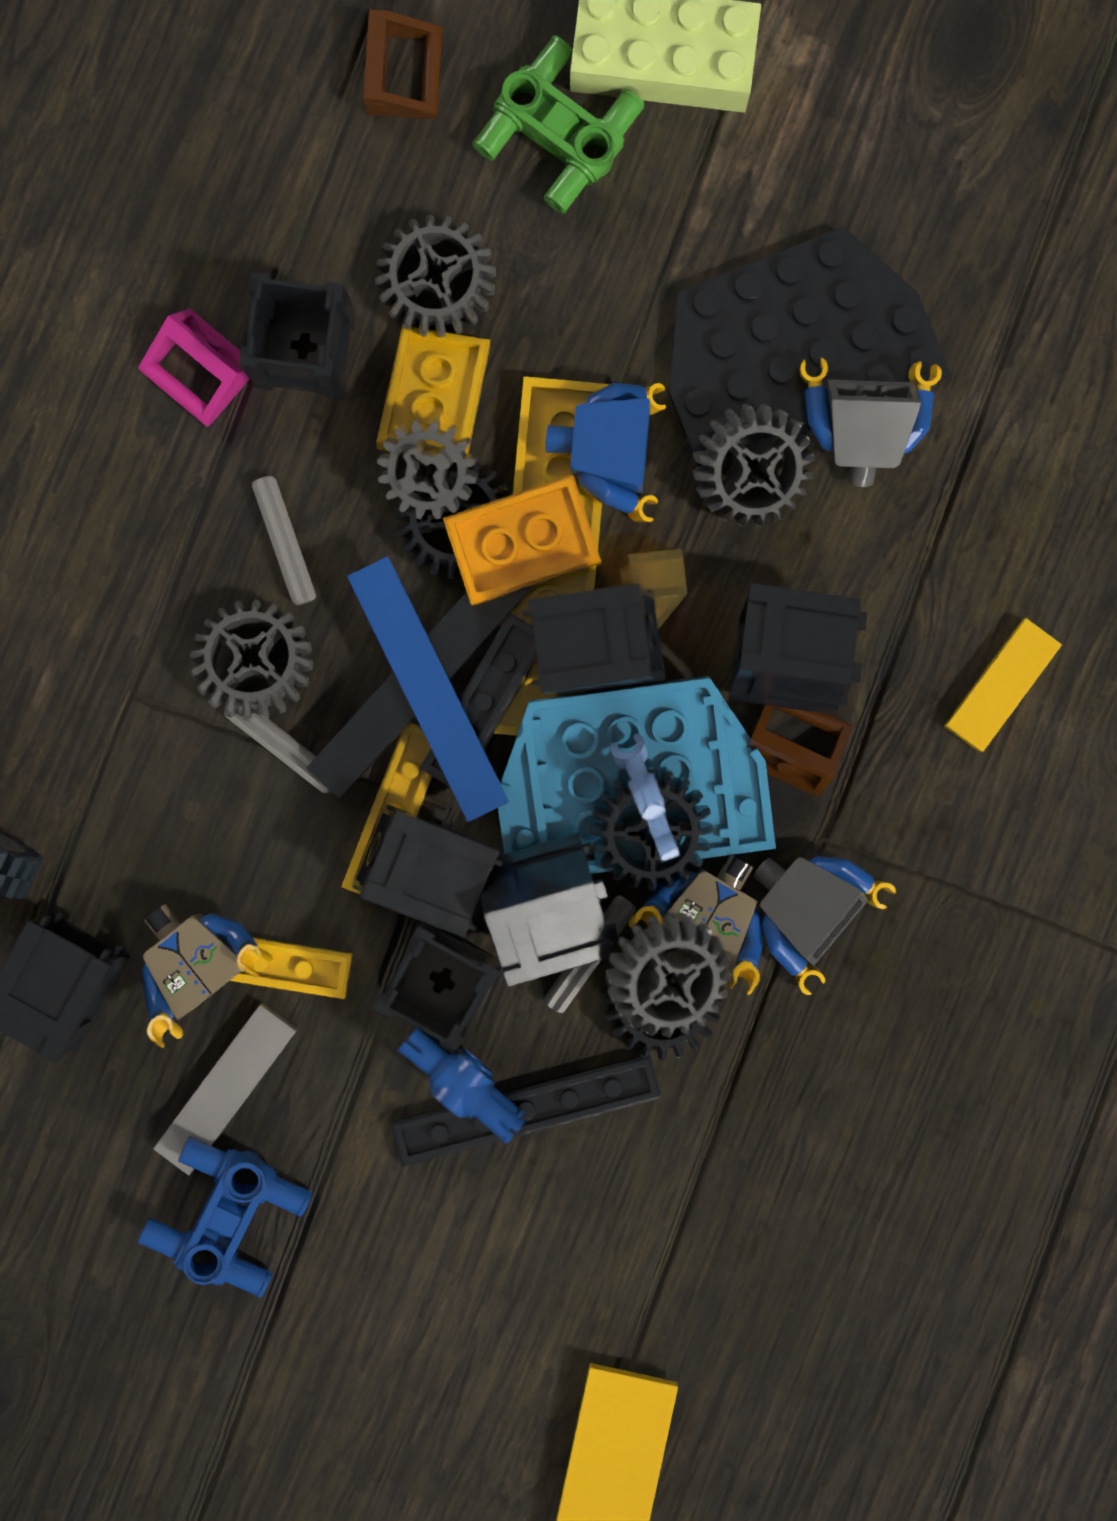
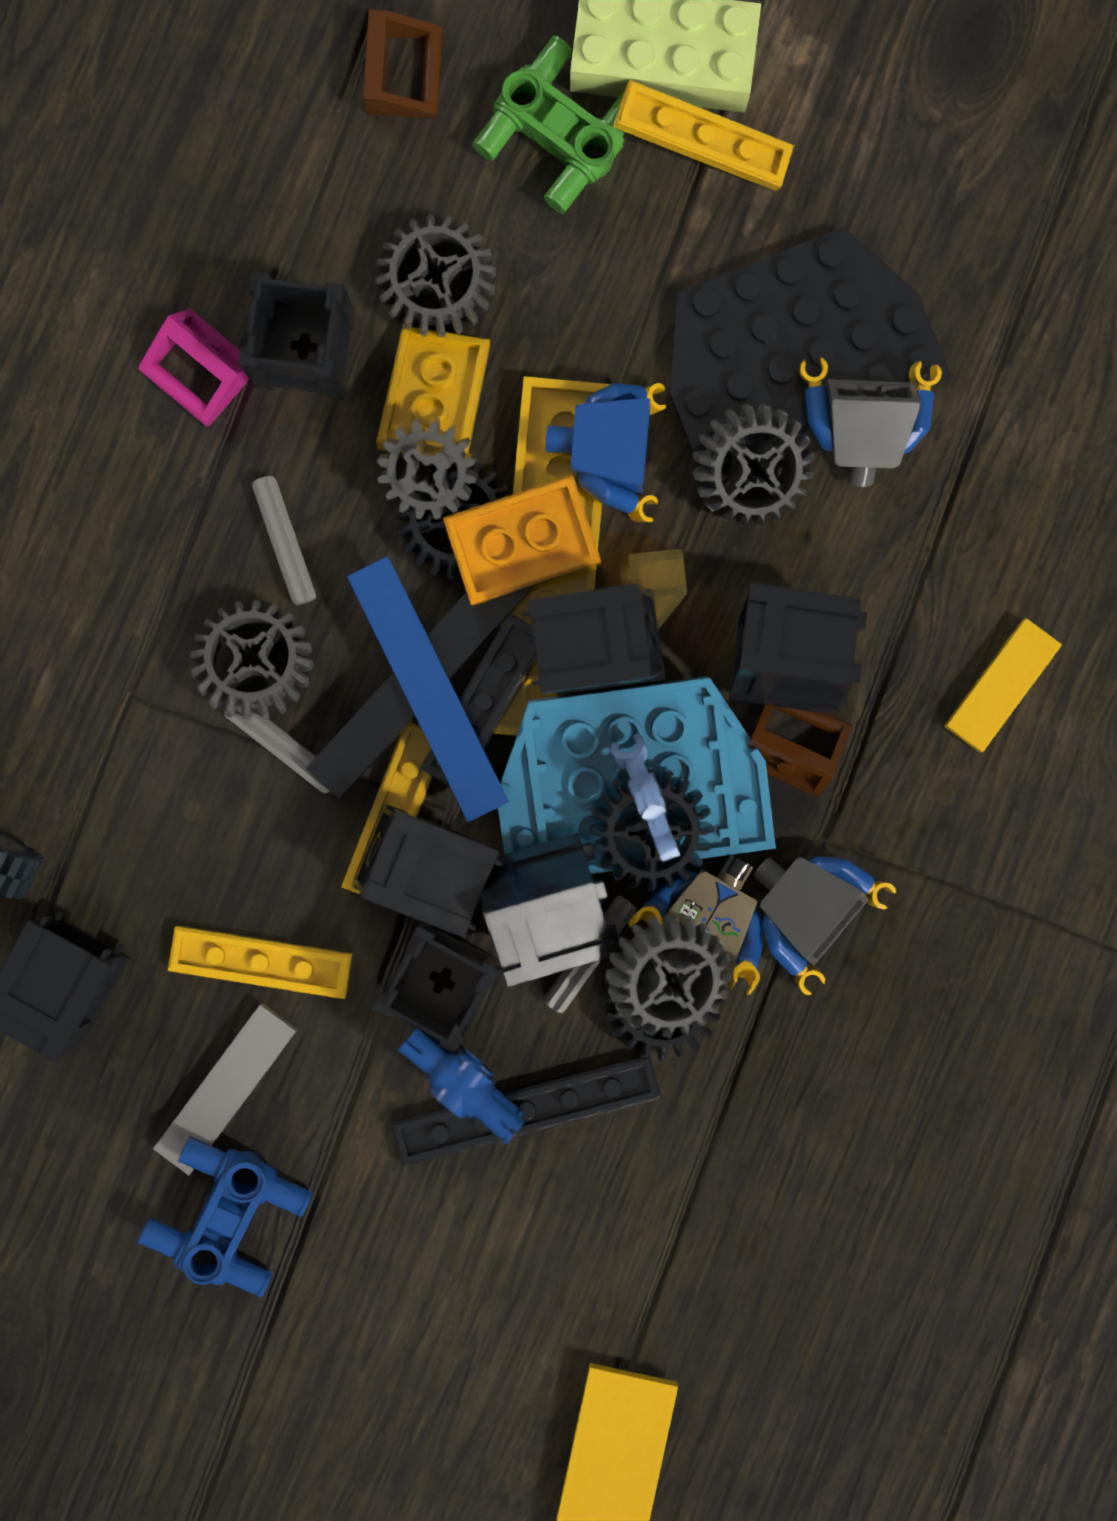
torso [142,904,273,1048] -> none
none -> yellow tile [613,80,794,191]

